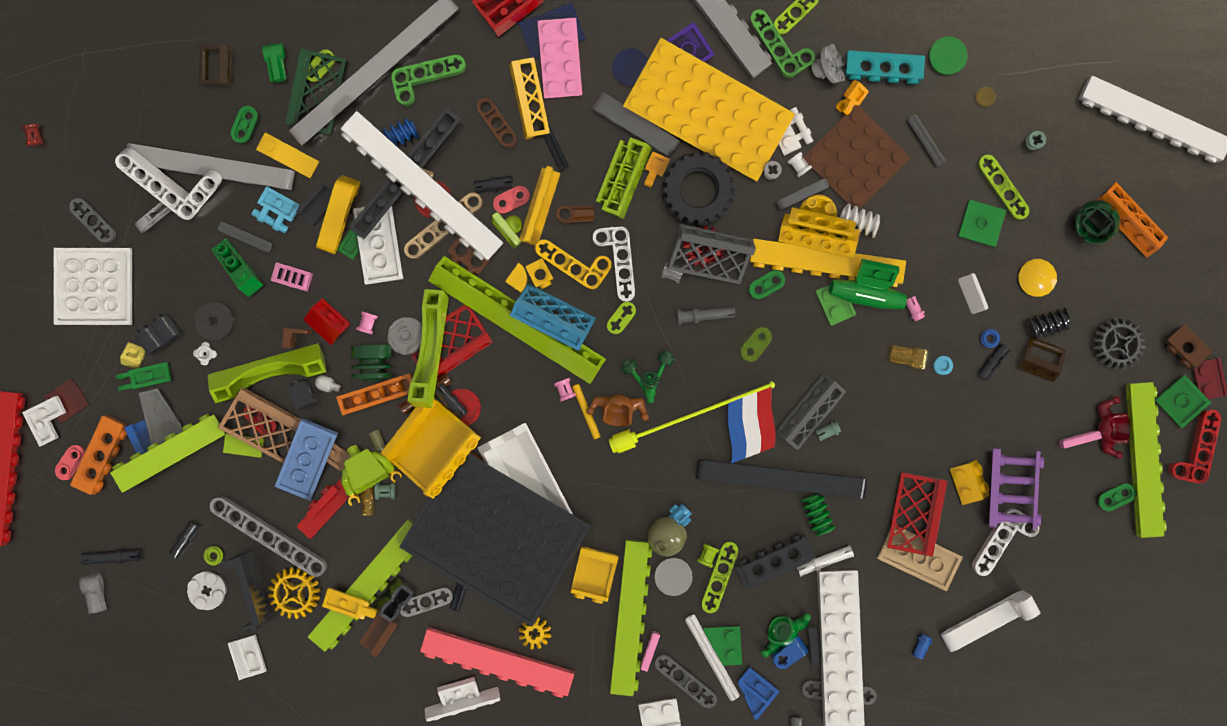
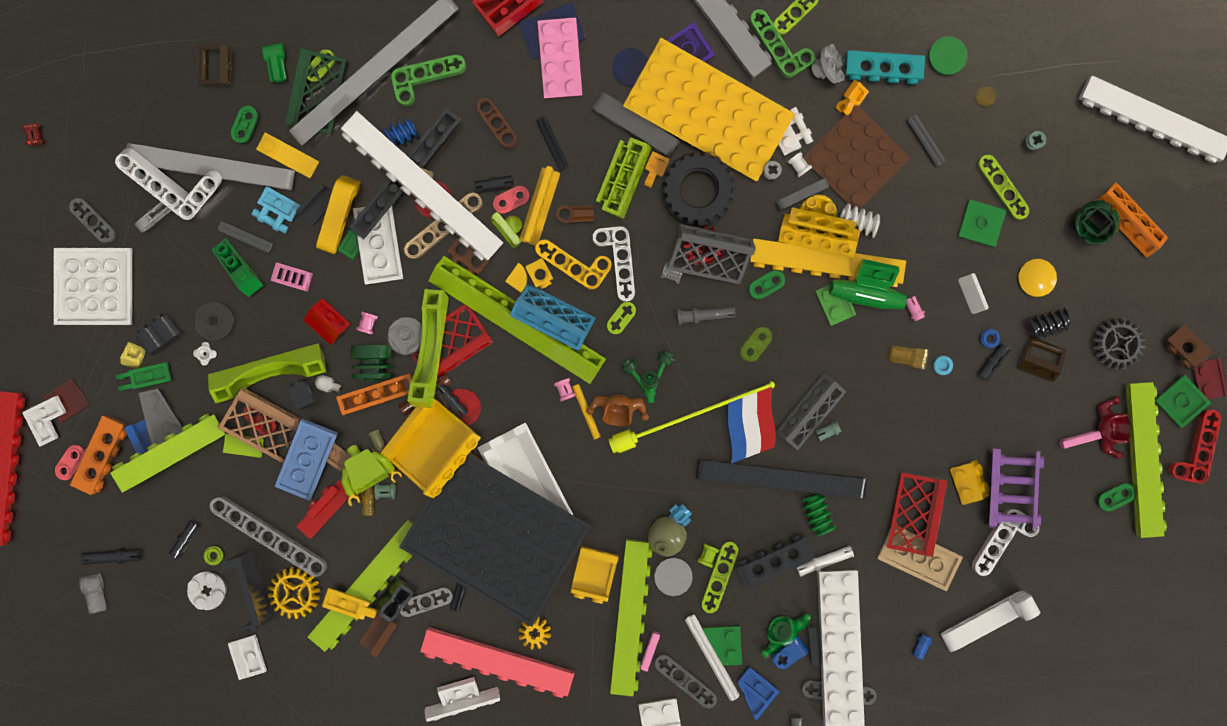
reddish brown panel [282,328,313,348] -> none
yellow fence [509,57,550,140] -> none

